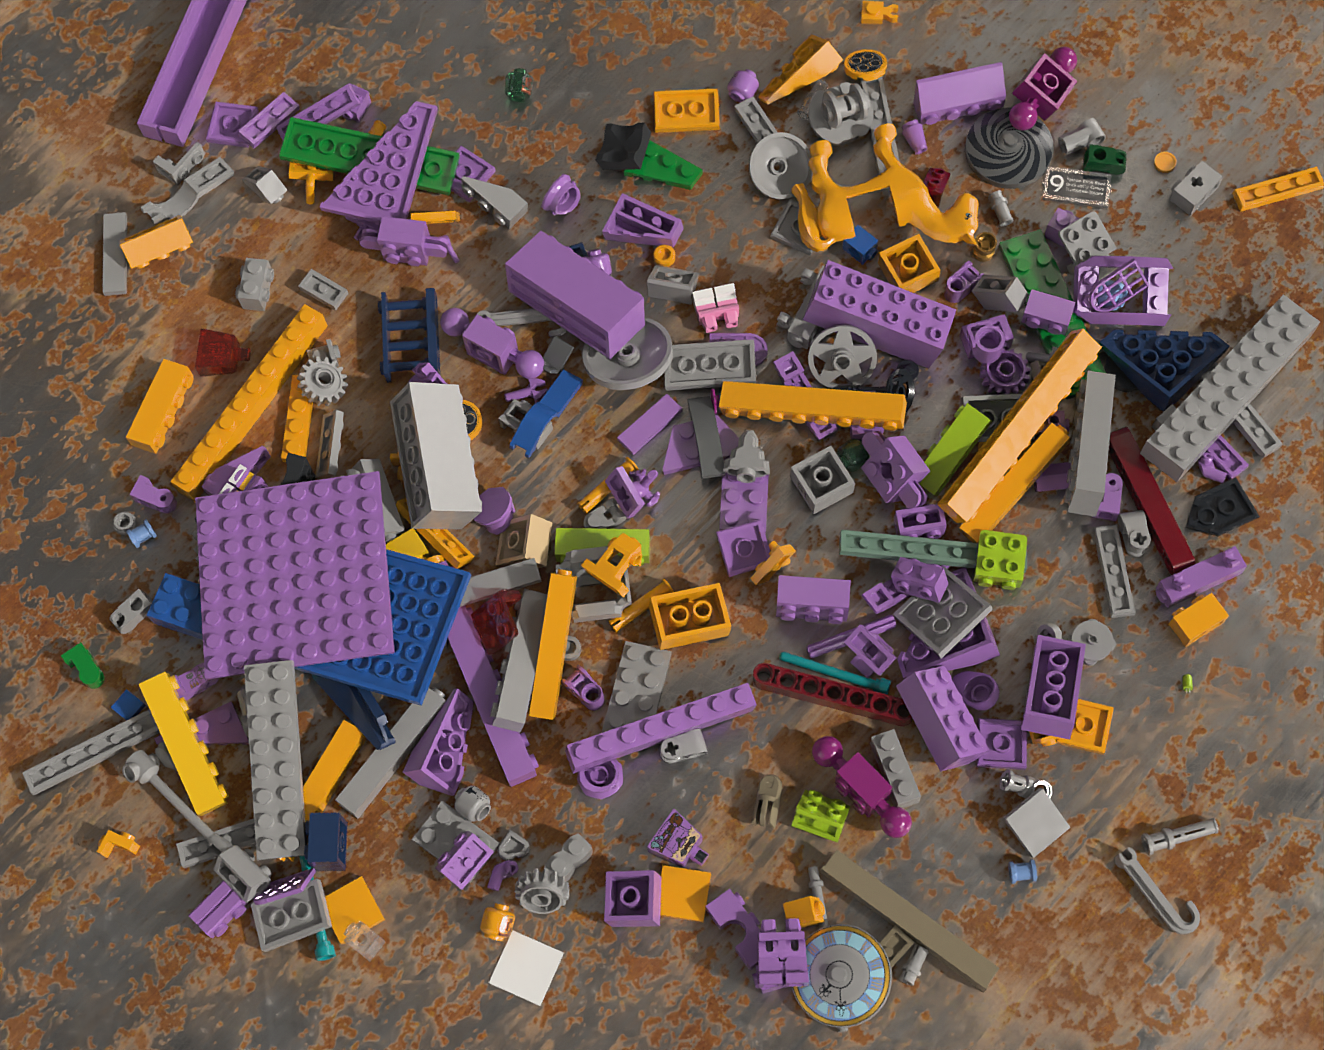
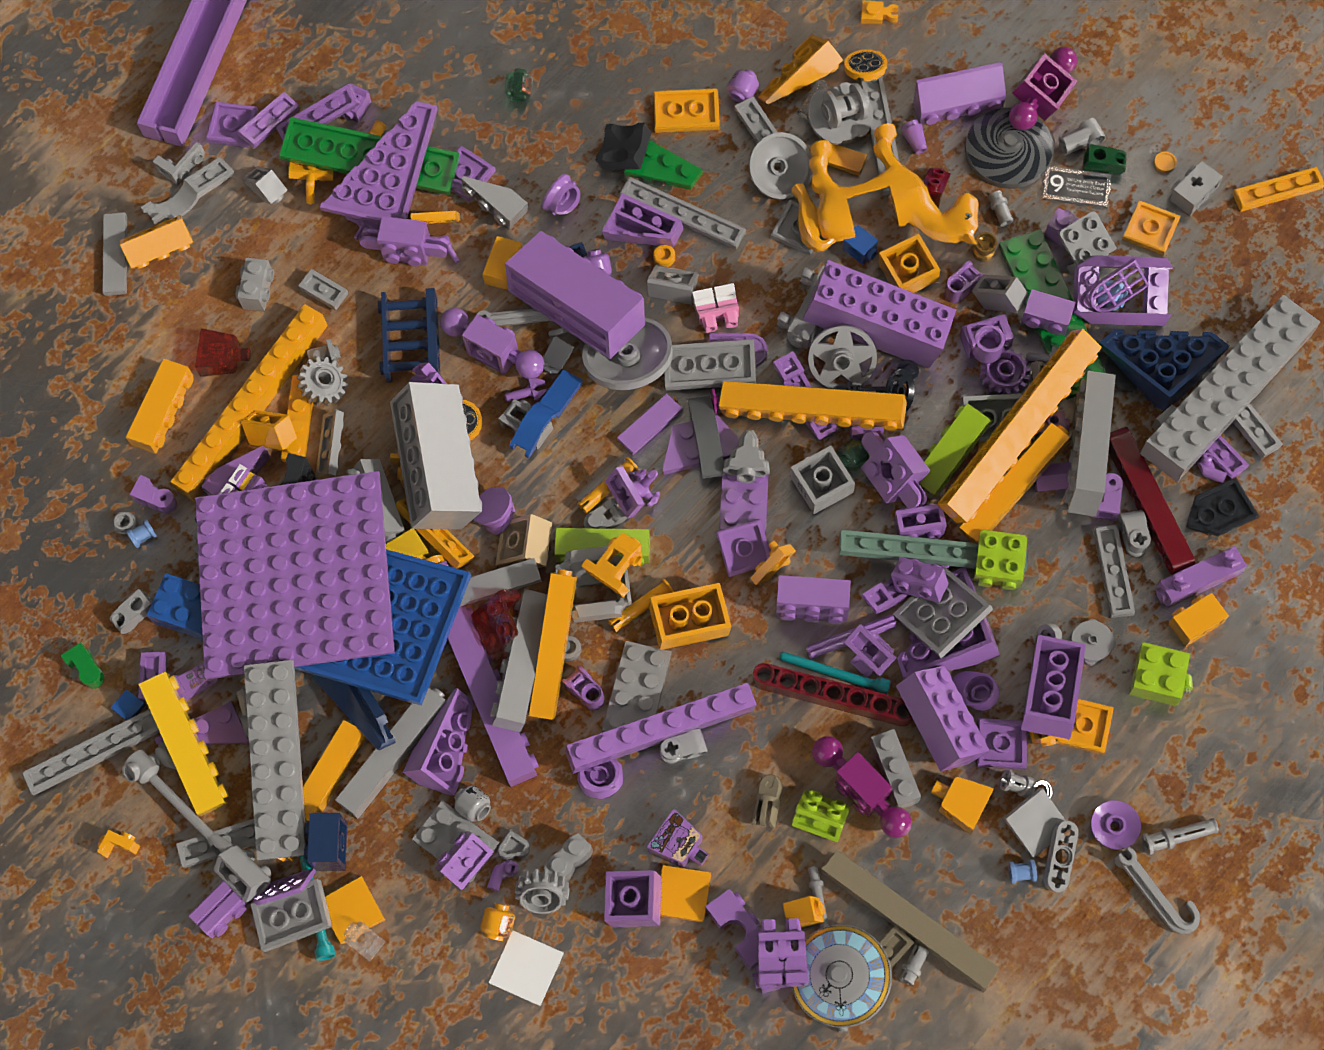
none -> medium lavender plate [138,652,167,701]
none -> light orange brick [241,410,297,450]
none -> light orange brick [482,236,523,290]
none -> light grey tile [619,177,746,250]
none -> light orange tile [827,144,867,176]
none -> light orange torso [931,777,994,834]
none -> light grey beam [1043,821,1078,892]
none -> medium lavender dish [1091,800,1141,850]
none -> light orange tile [1122,200,1180,256]
none -> lime brick [1129,642,1191,706]

